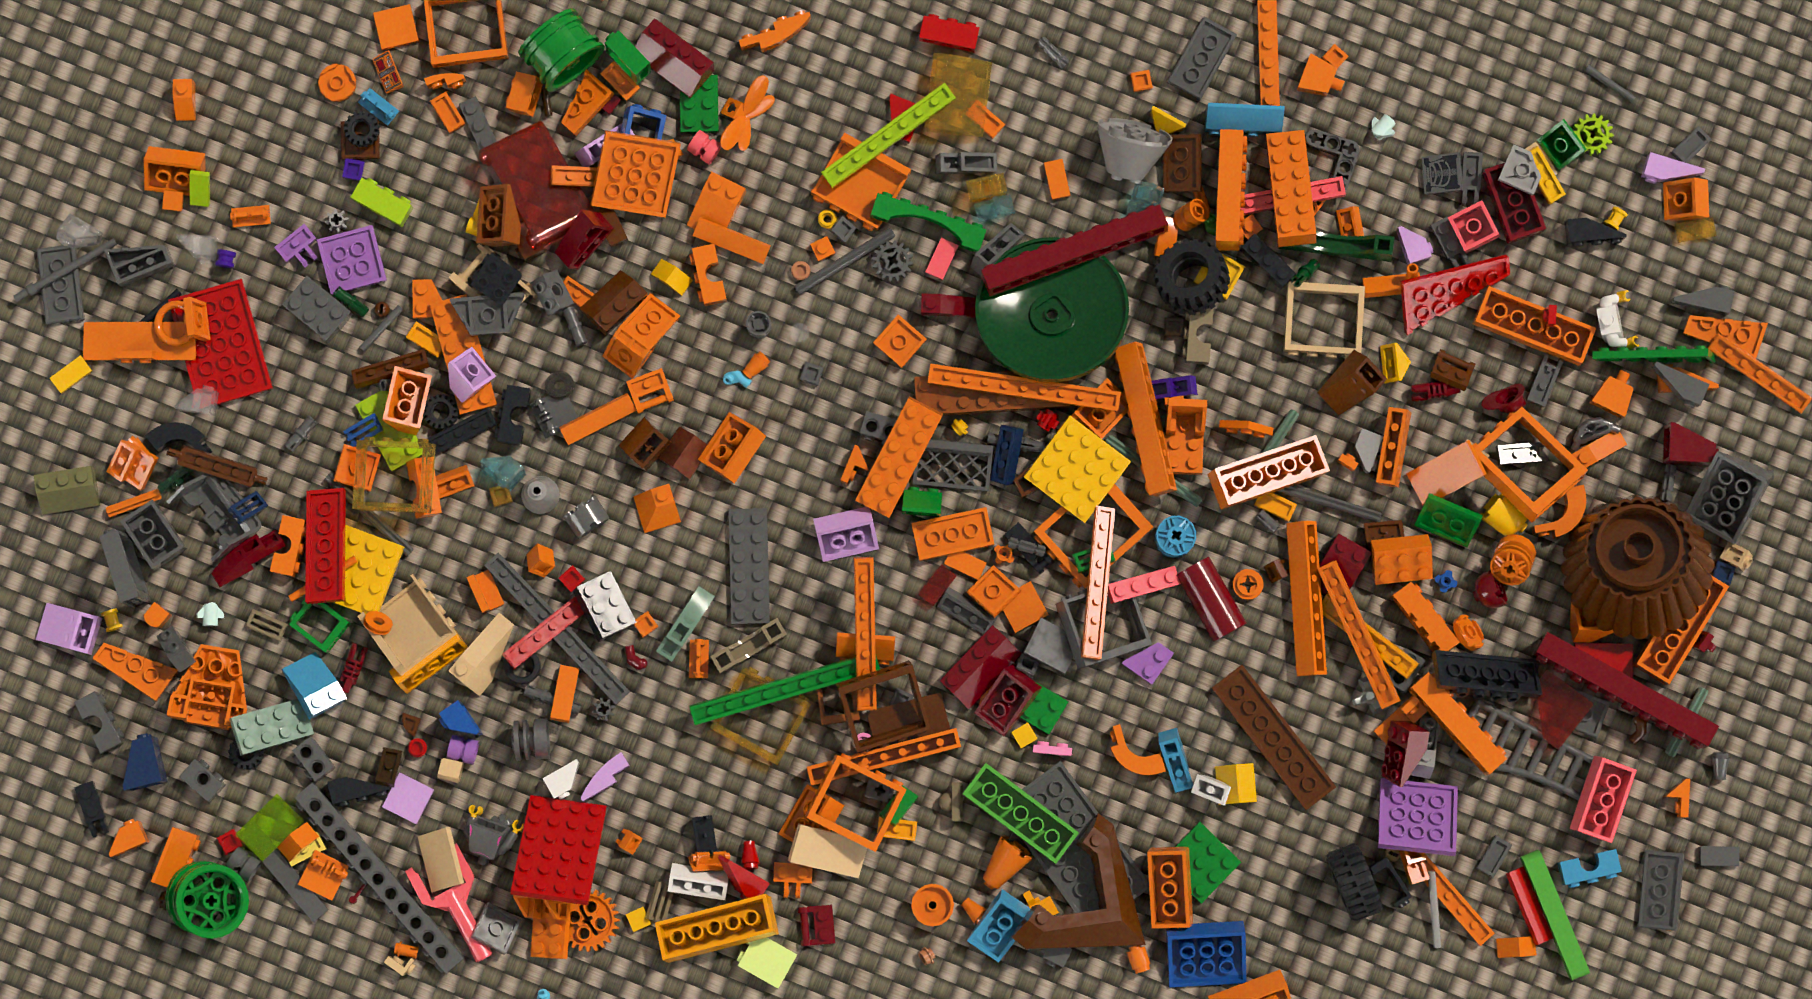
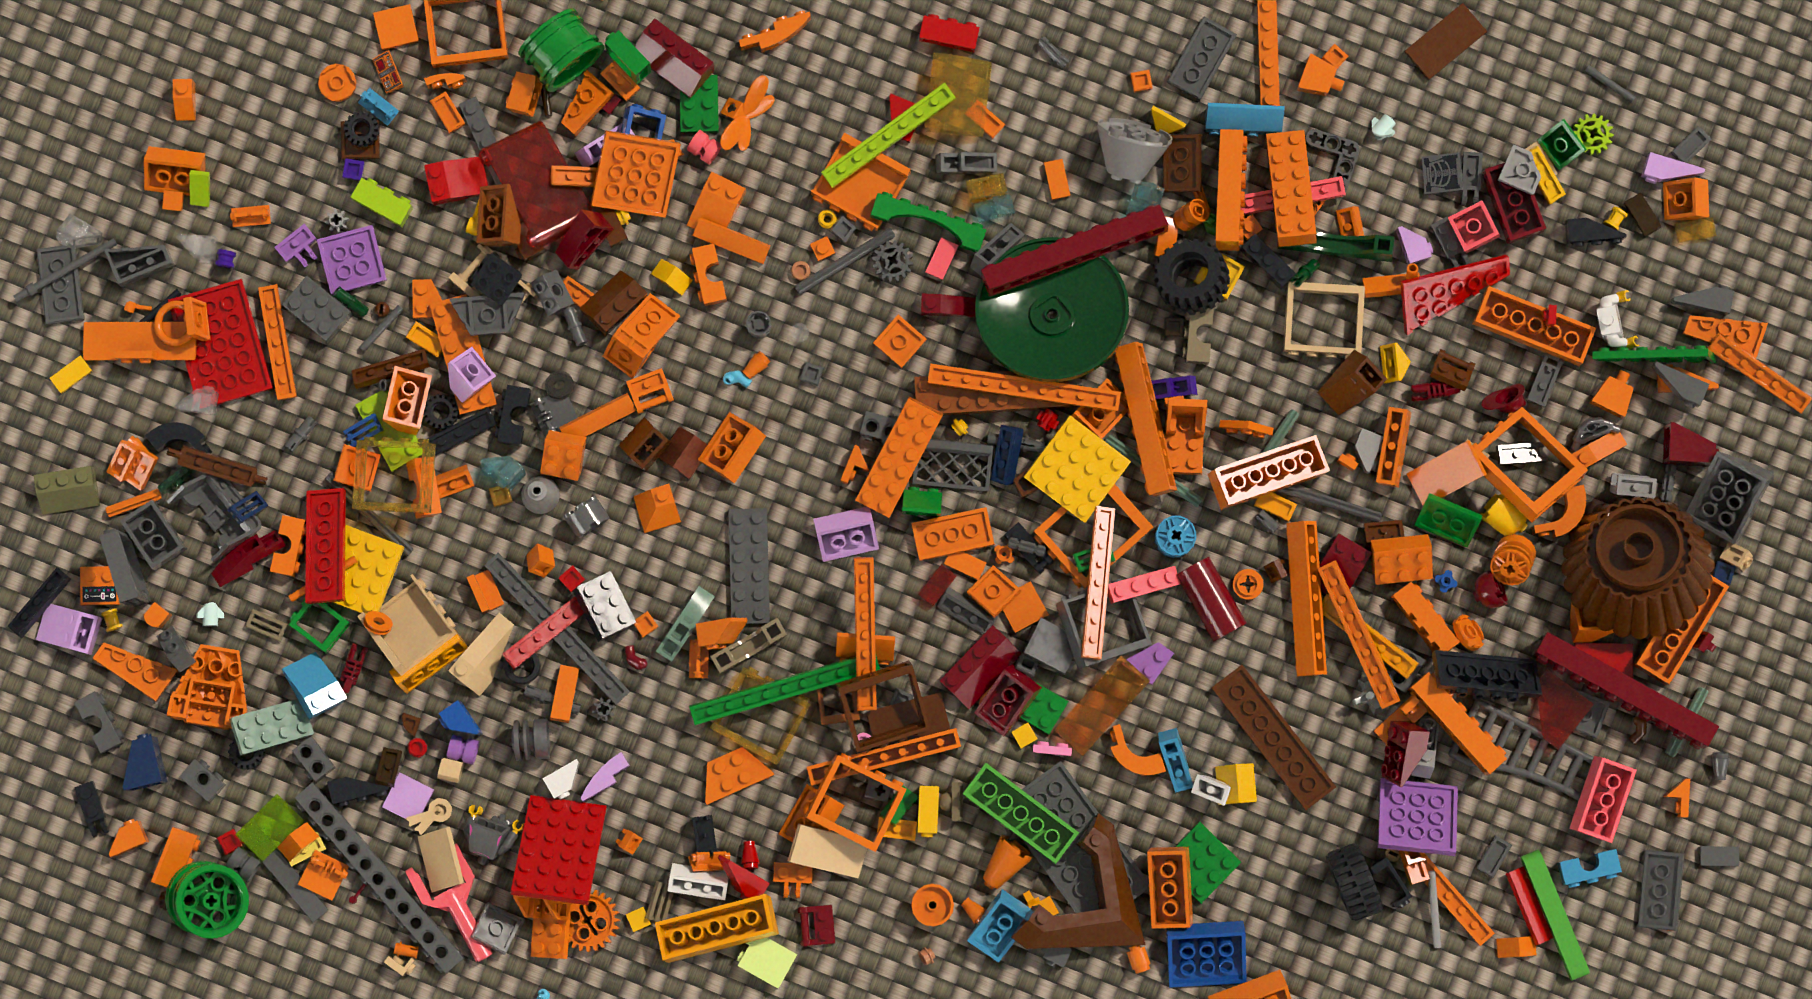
none -> black tile [8,567,71,638]
none -> orange plate [80,566,120,606]
none -> orange hand [124,301,152,314]
none -> orange plate [258,284,297,401]
none -> tan piece [406,798,452,835]
none -> red slope [424,156,488,206]
none -> orange brick [540,430,587,481]
none -> yellow plate [615,210,631,225]
none -> orange slope [696,618,748,650]
none -> orange wing [705,747,774,805]
none -> yellow window [917,786,939,837]
none -> clear orange windscreen [1054,655,1150,756]
none -> reddish brown tile [1404,3,1487,80]
none -> light grey panel [1610,473,1657,498]
none -> dark brown slope [1624,193,1661,237]

